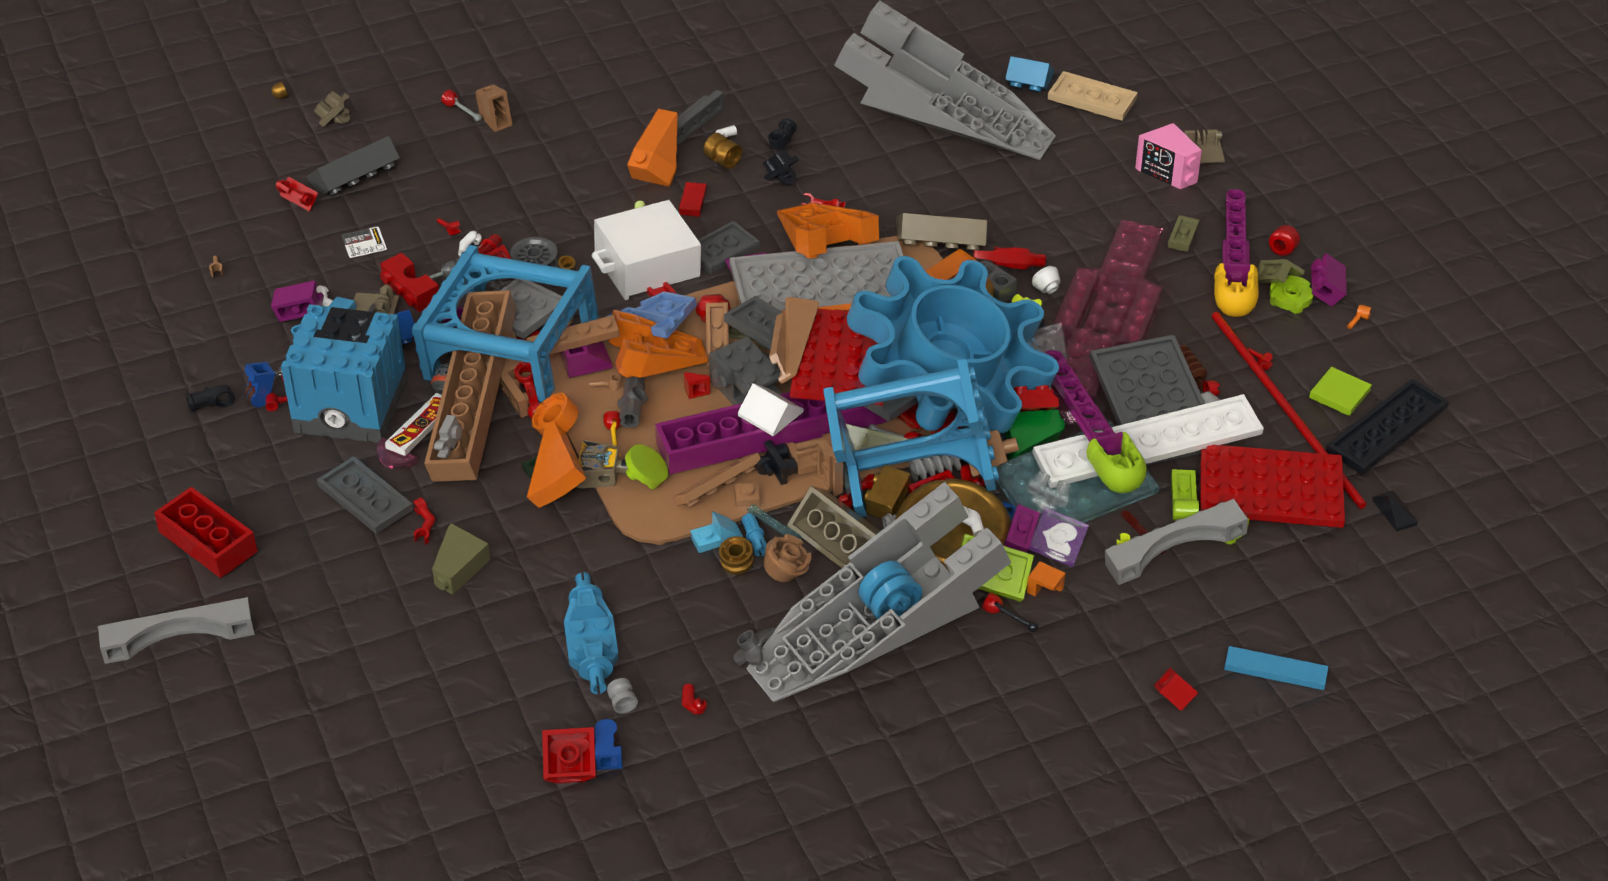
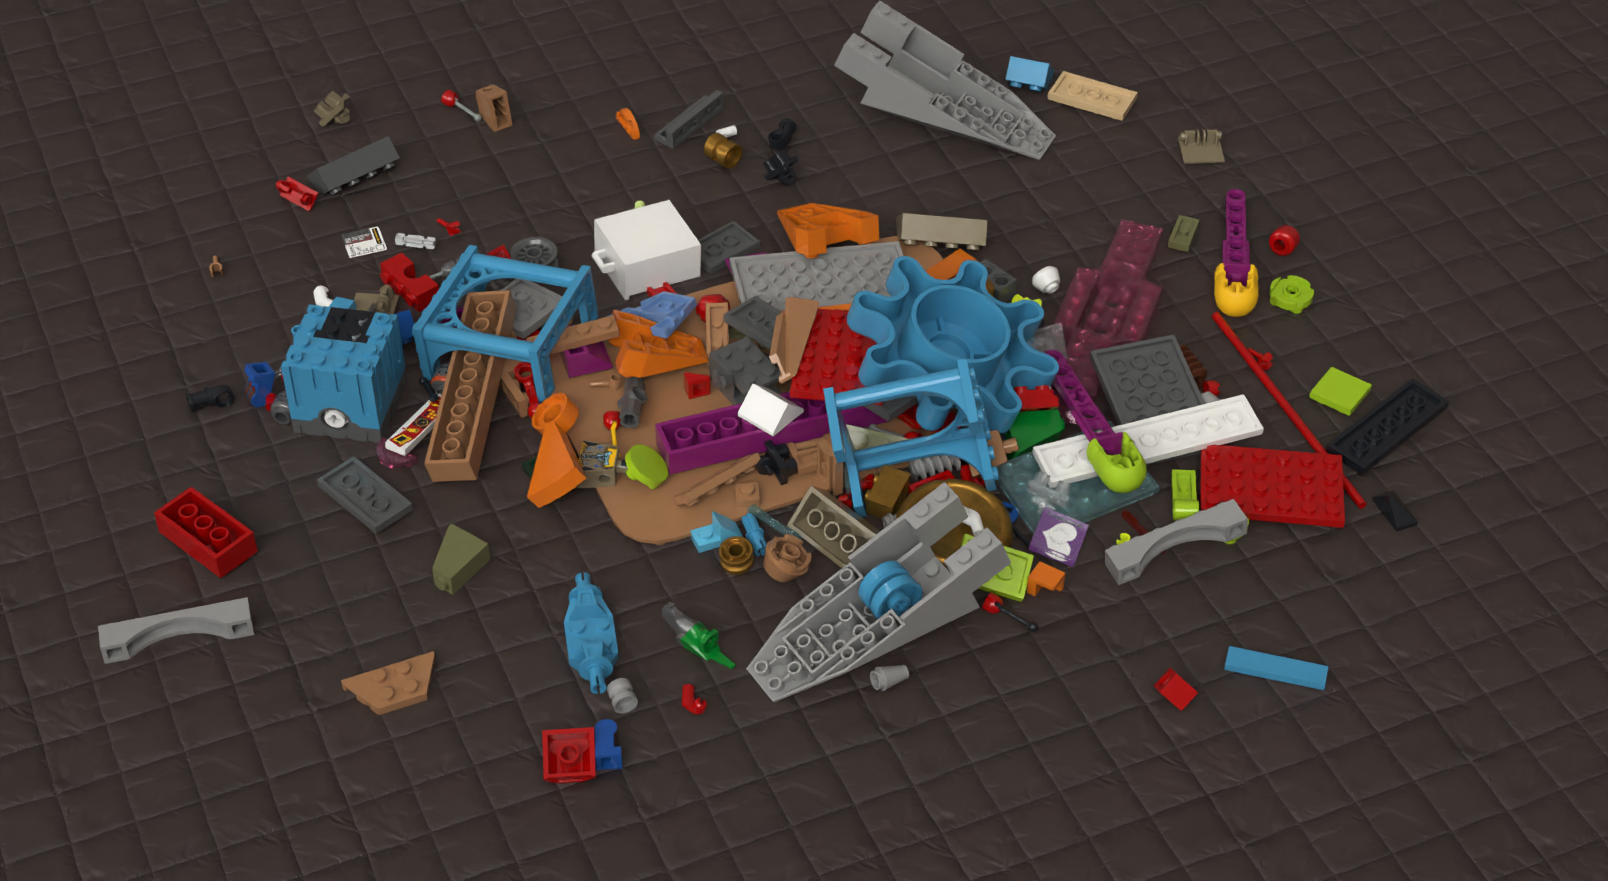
pearl gold hinge [271,82,288,99] -> none
magenta brick [271,280,324,322] -> none
red arm [413,497,436,545] -> none
light grey plate [434,415,462,458] -> none
white arm [458,231,482,256] -> none
red axle [478,234,502,254] -> none
pearl gold hinge [558,256,575,270] -> none
orange wedge [627,108,678,187] -> none
red tile [679,182,707,217] -> none
flat silver animal [733,627,775,666] -> none
red arm [801,193,846,208] -> none
red animal [973,247,1047,270] -> none
magenta plate [1004,504,1040,553] -> none
bright pink slope [1135,123,1202,189] -> none
olive panel [1257,259,1305,283] -> none
magenta brick [1311,253,1347,307] -> none
orange hand [1347,305,1371,329] -> none
none -> flat silver head [270,391,292,425]
none -> medium nougat wing [341,651,436,715]
none -> light grey axle [395,233,437,250]
none -> black hinge [419,377,439,402]
none -> orange tile [616,108,640,140]
none -> green animal [662,602,735,669]
none -> light grey cone [870,664,909,691]

